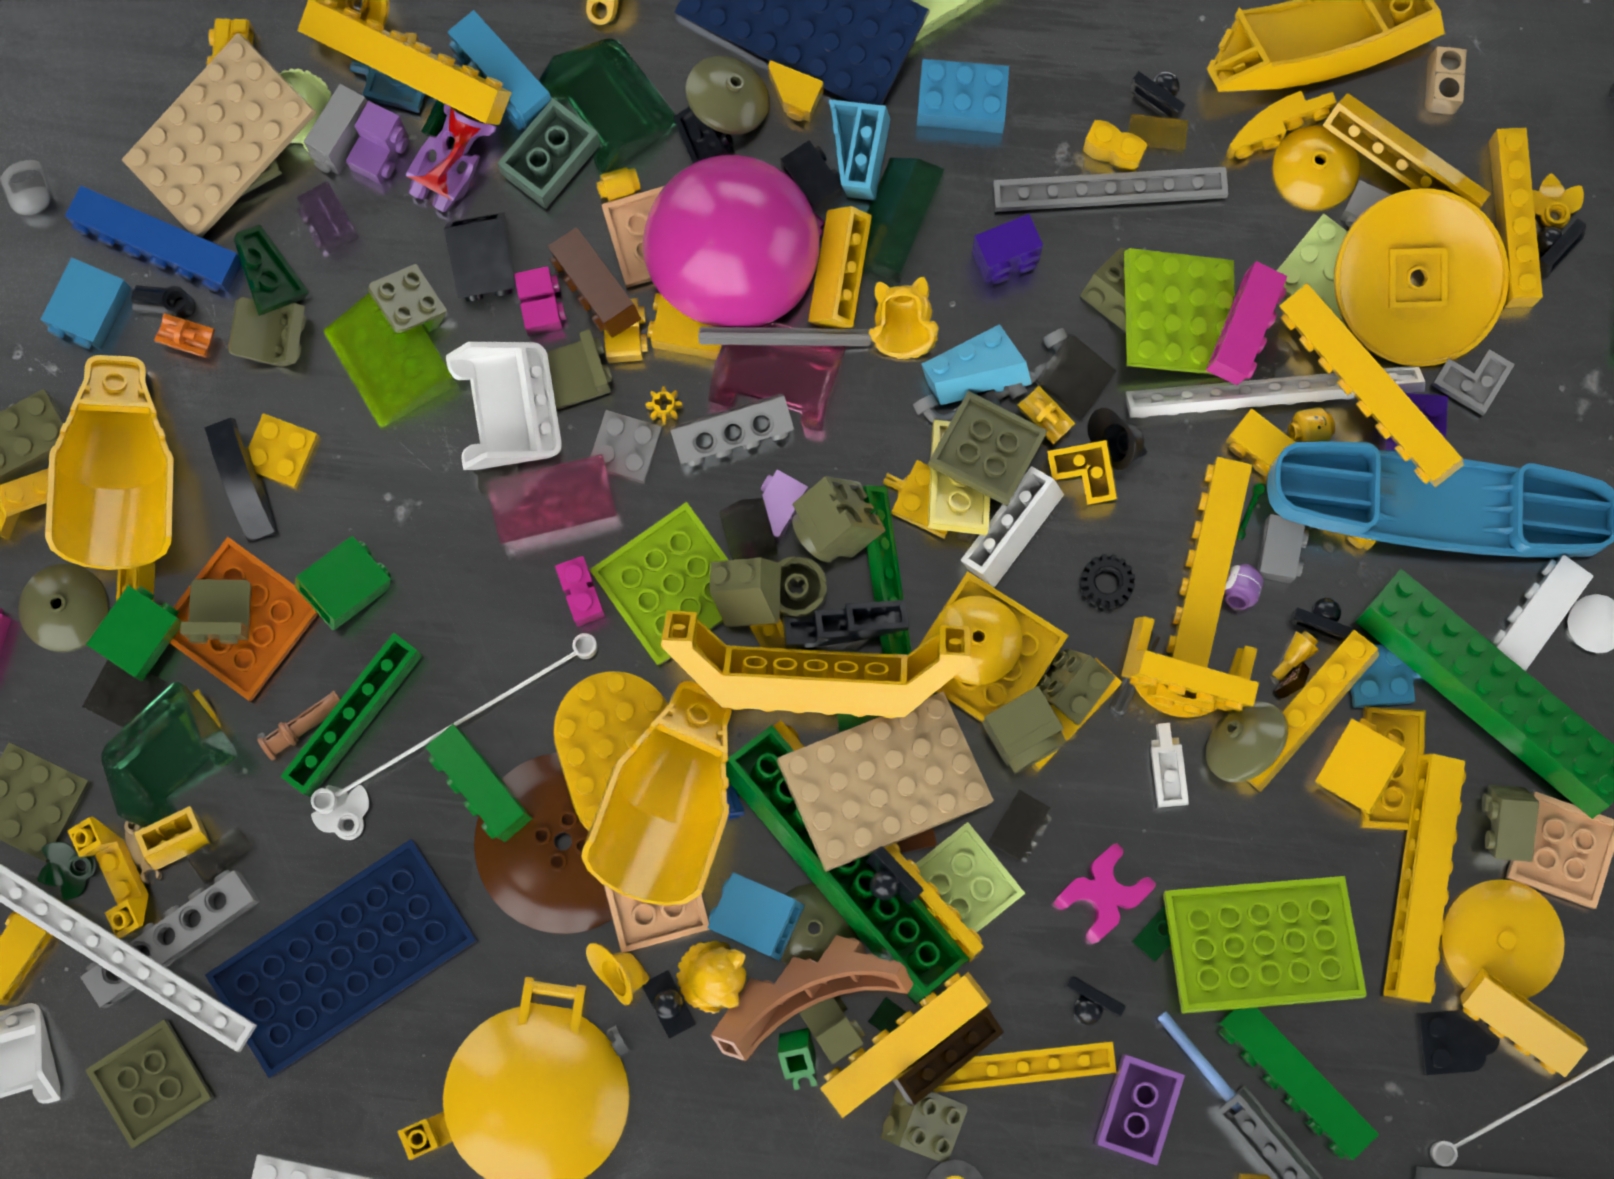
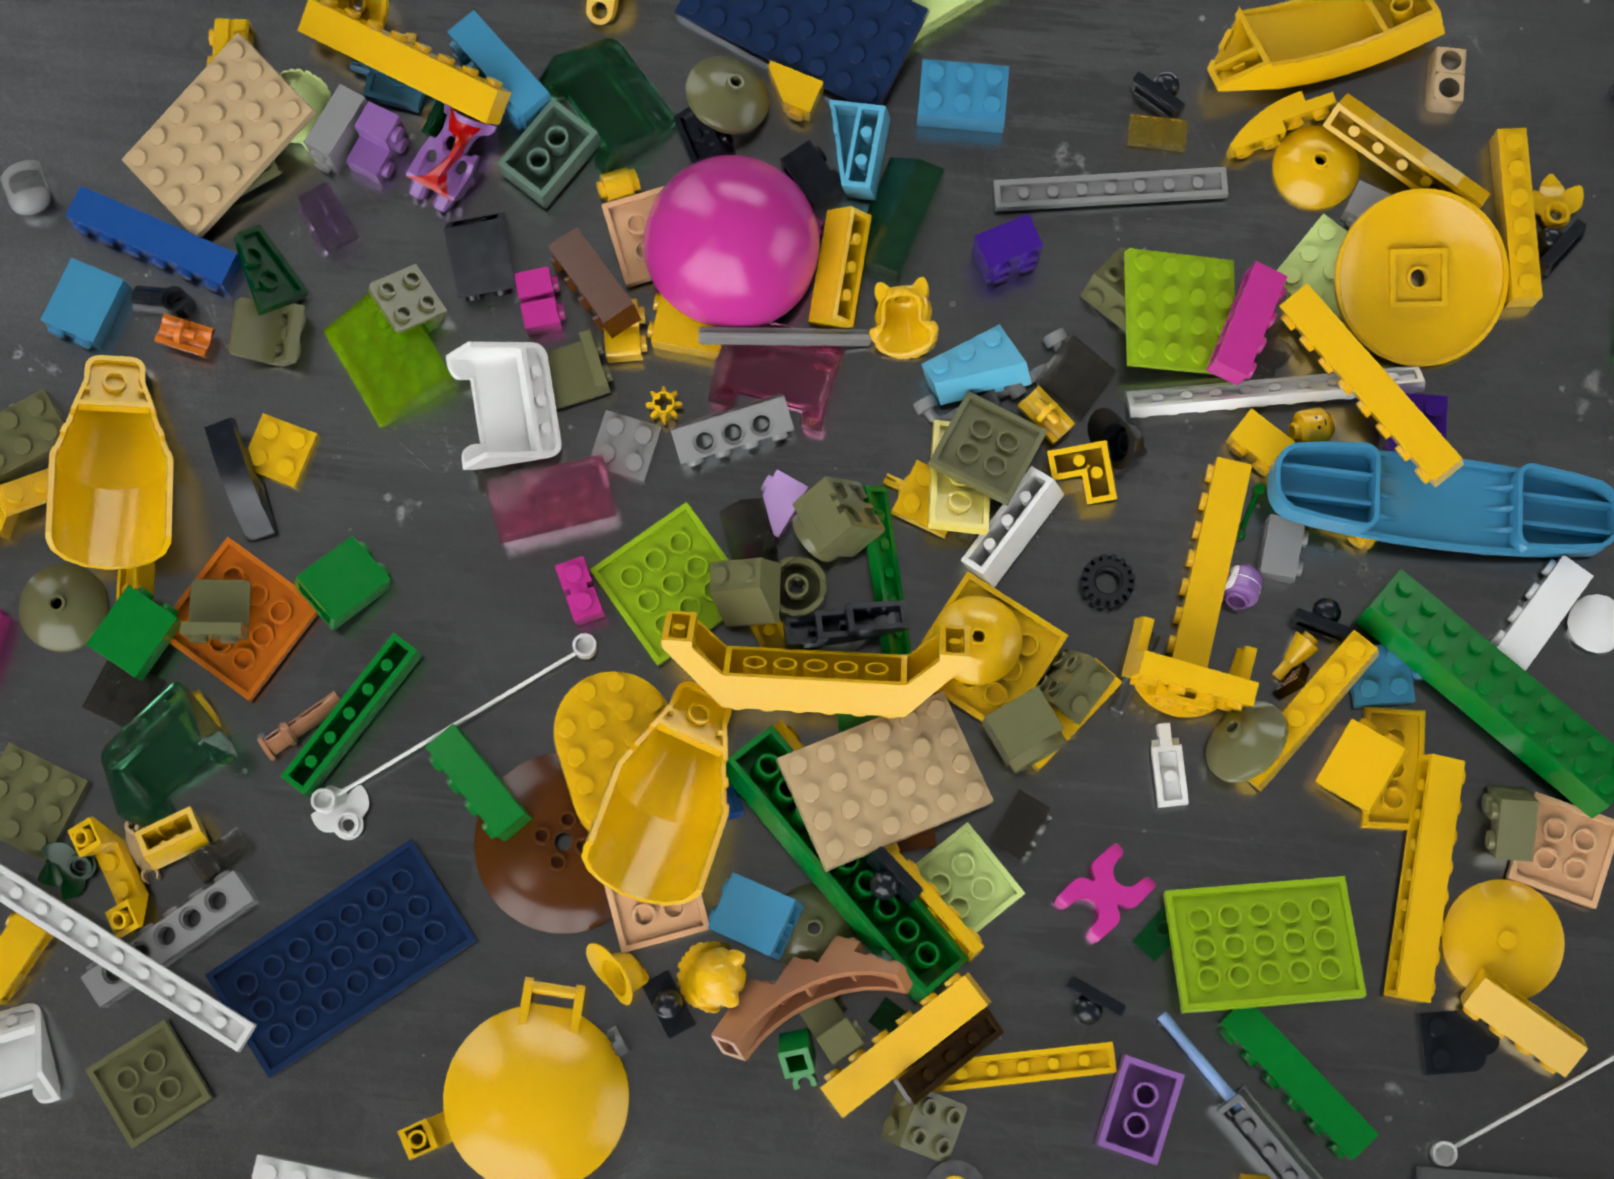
yellow brick [1083,120,1147,173] -> none
light grey plate [1432,349,1515,416] -> none

